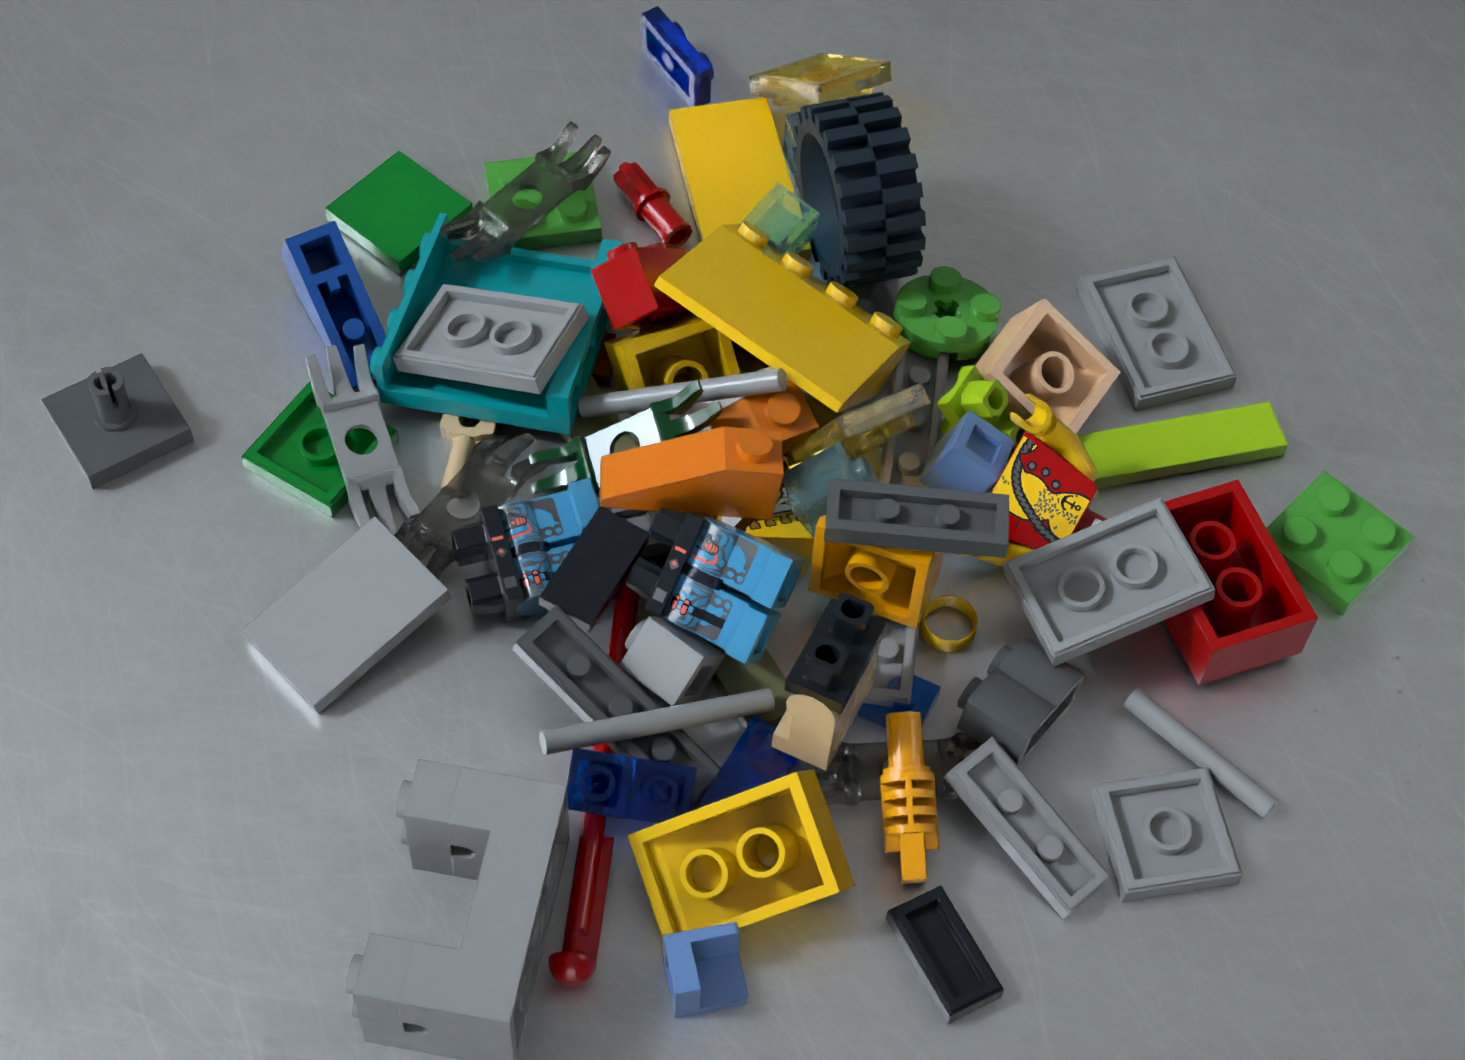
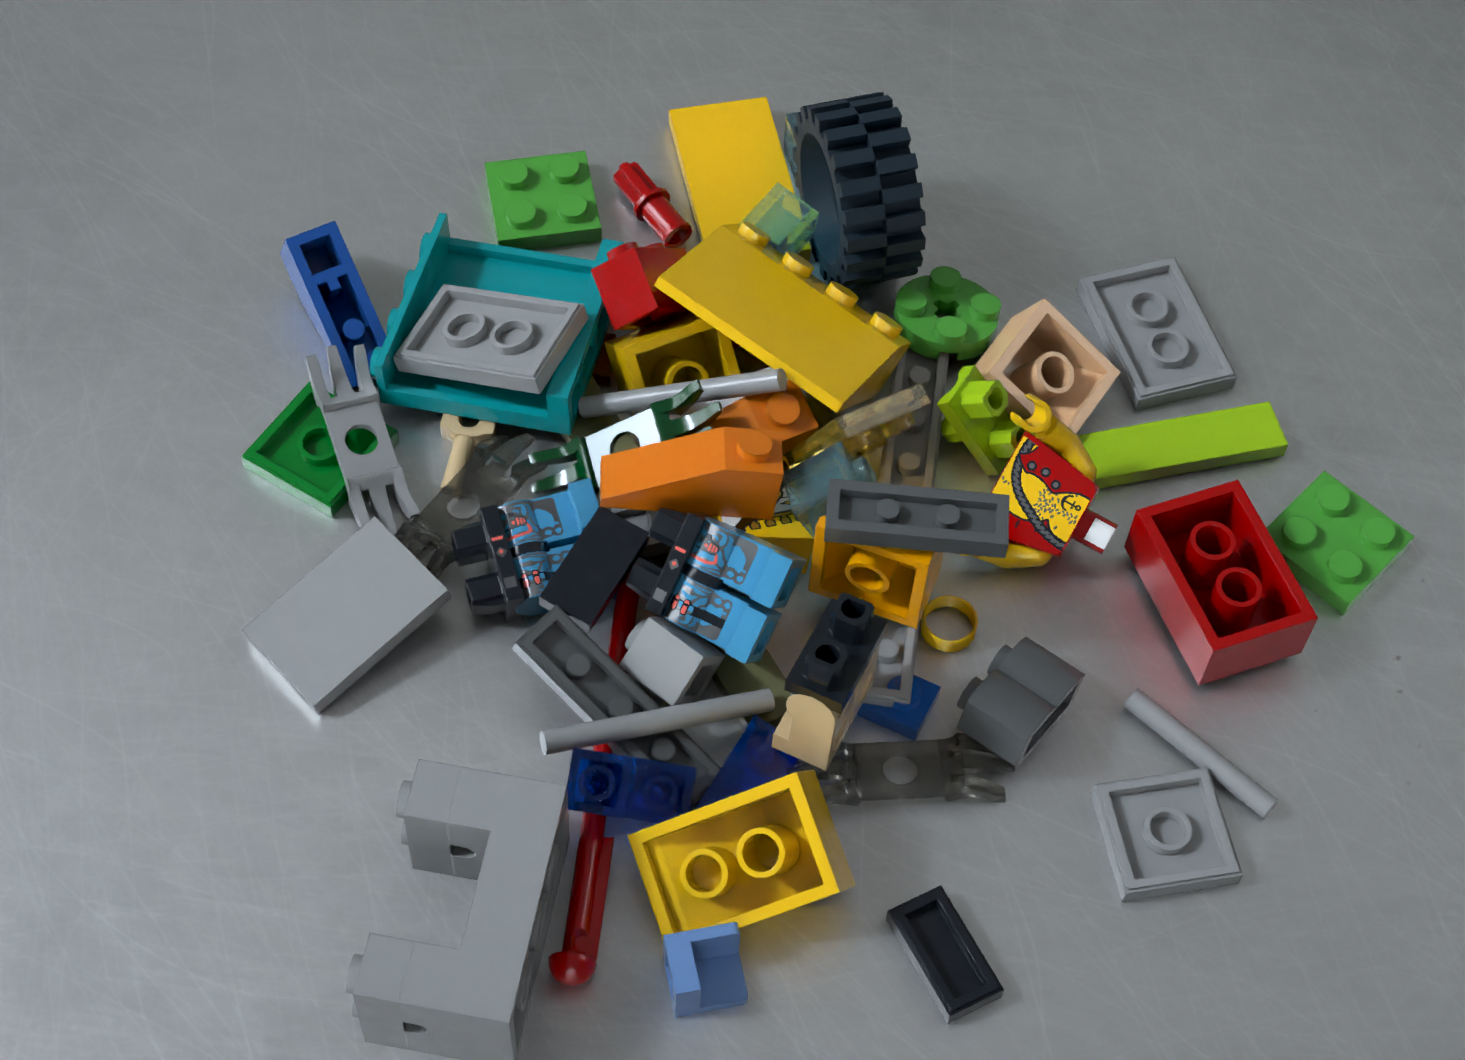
dark grey tile [41,353,194,489] -> none
green tile [325,151,473,274] -> none
clear smoke piece [440,121,611,263] -> none
clear blue plate [641,6,714,107] -> none
clear yellow plate [749,53,892,106] -> none
light orange hinge [880,711,939,884] -> none
medium blue panel [919,410,1015,493] -> none
light grey tile [943,737,1112,919] -> none
light grey tile [1003,497,1215,667] -> none

